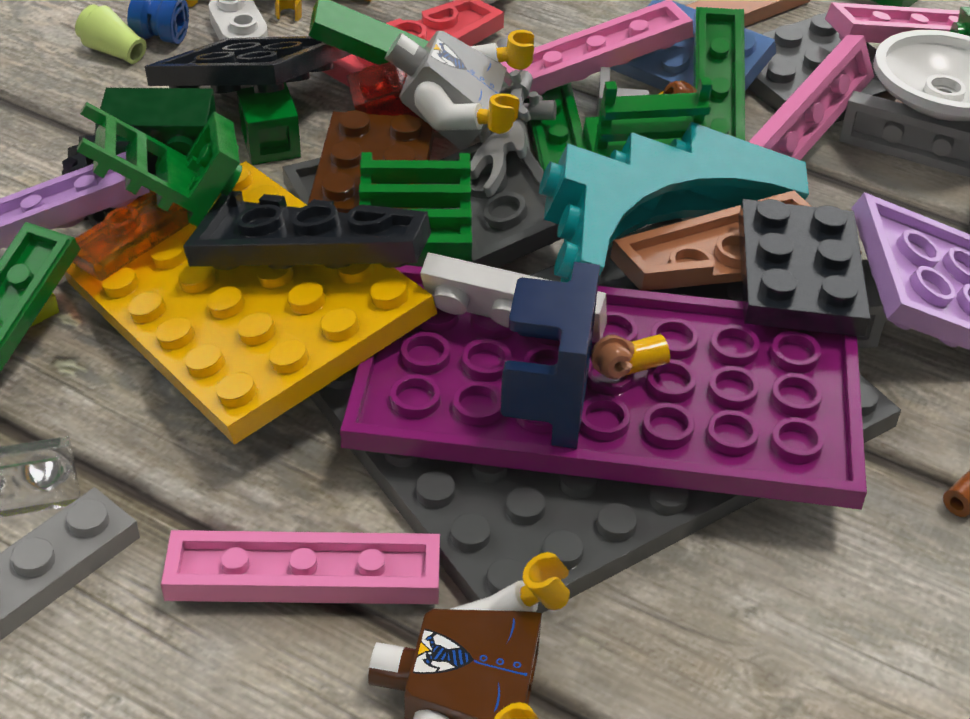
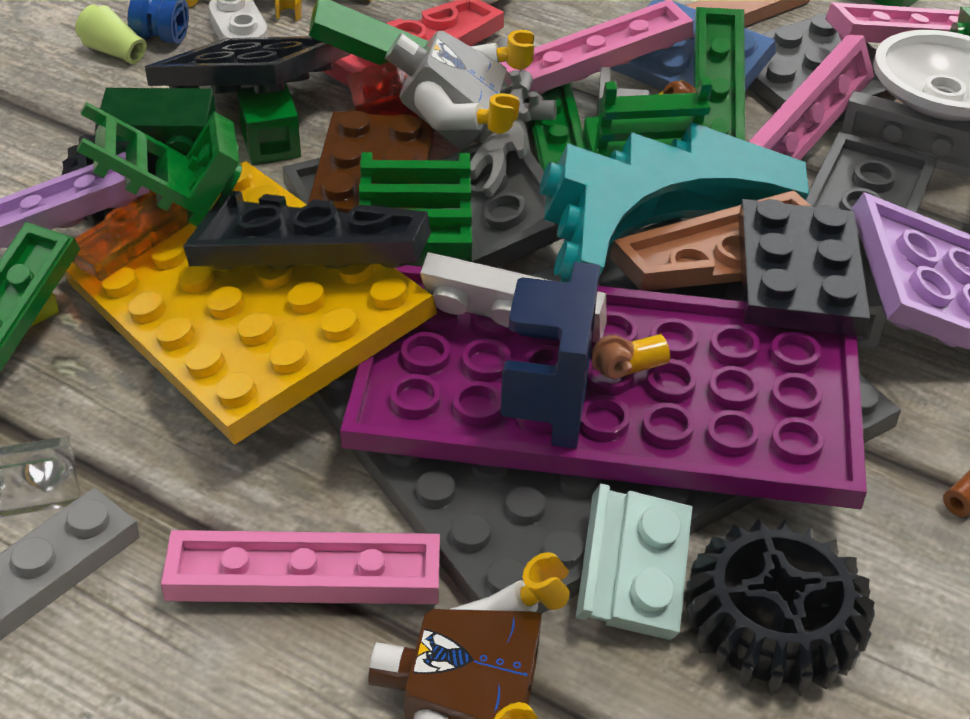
none -> light aqua plate [576,483,693,641]
none -> black gear [684,519,875,696]
none -> dark grey plate [805,131,938,254]

